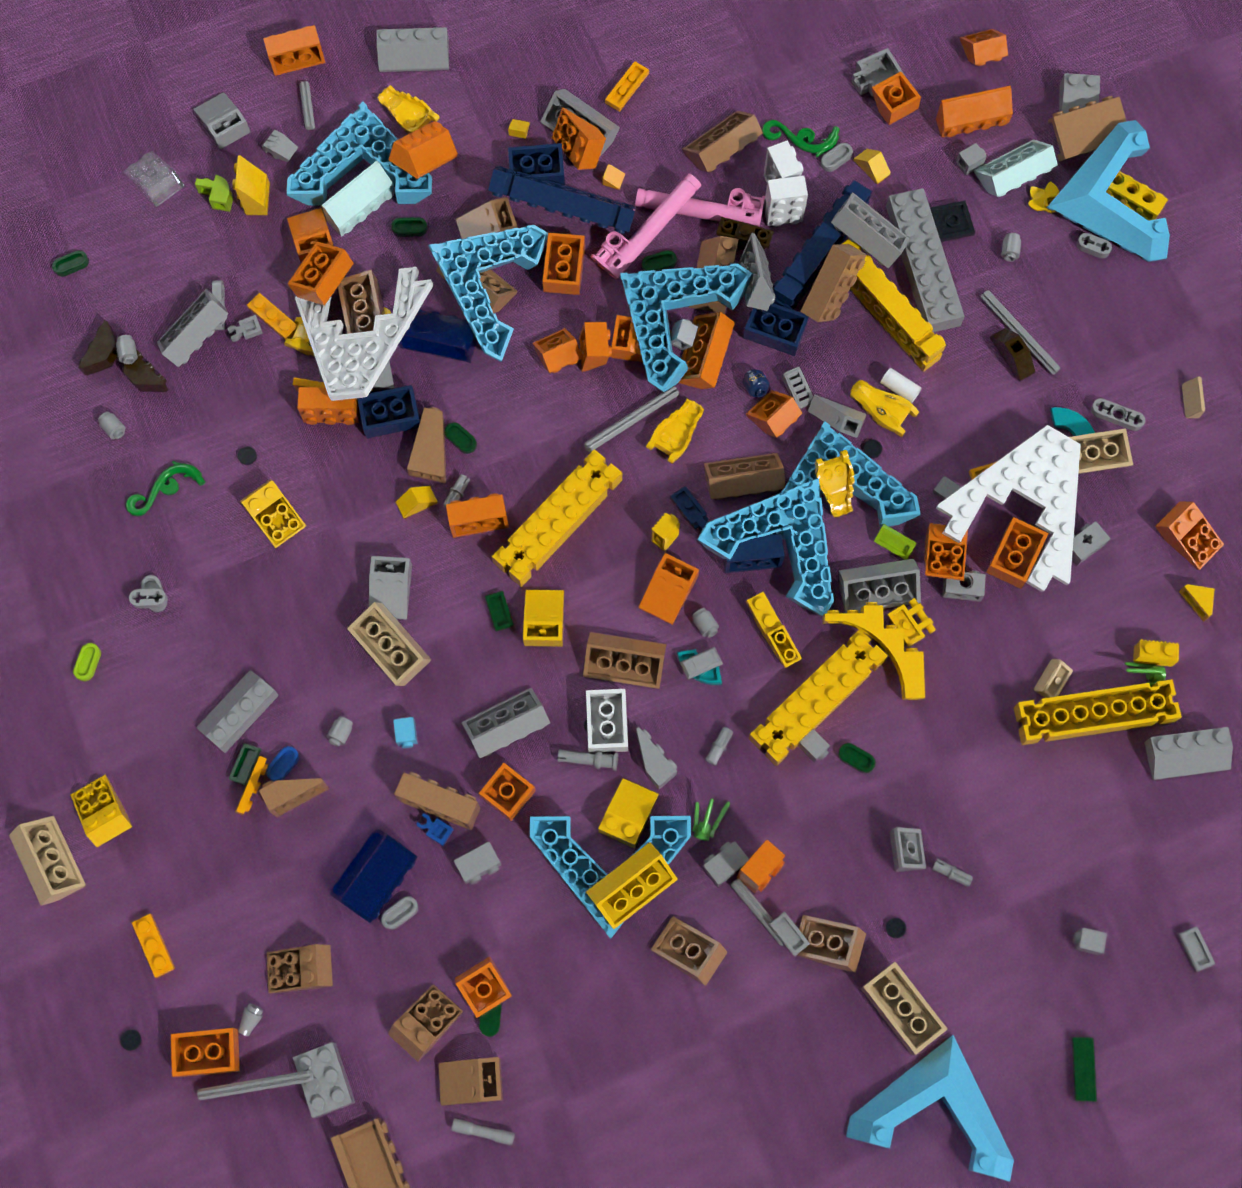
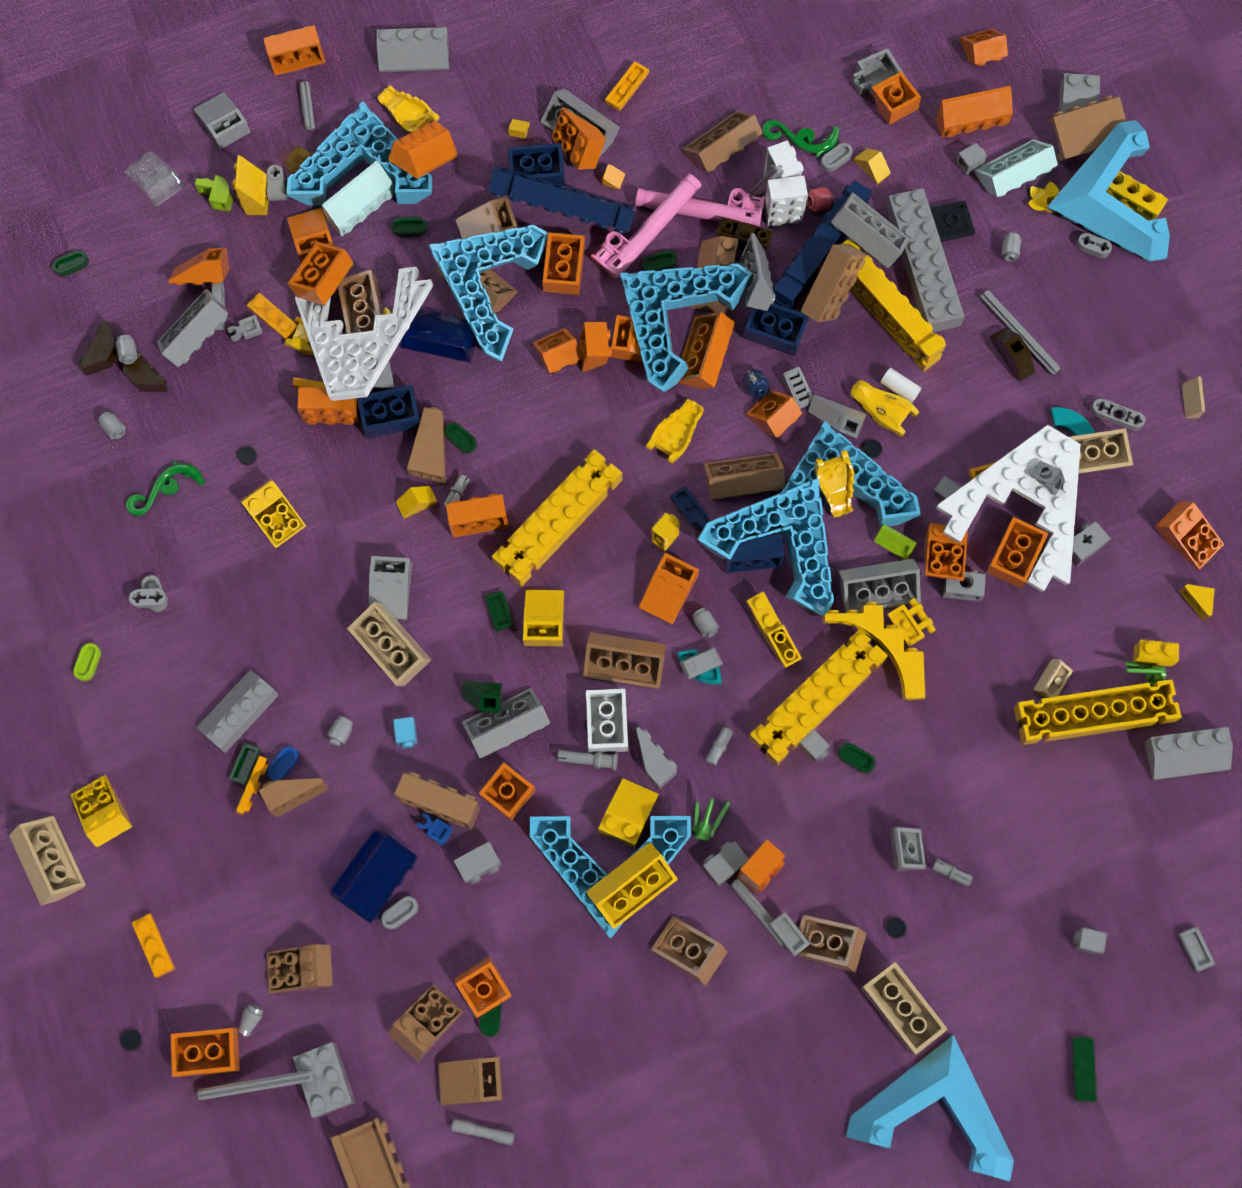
light grey hand [262,130,298,162] -> none
light grey axle [584,386,679,452] -> none
light grey brick [670,319,698,350] -> none
none -> orange slope [168,248,230,285]
none -> light grey piece [267,165,288,201]
none -> clear yellow brick [285,145,312,174]
none -> dark green slope [463,681,502,712]
none -> light grey axle [751,165,784,197]
none -> coral head [806,187,834,212]
none -> dark grey bracket [1030,461,1065,495]

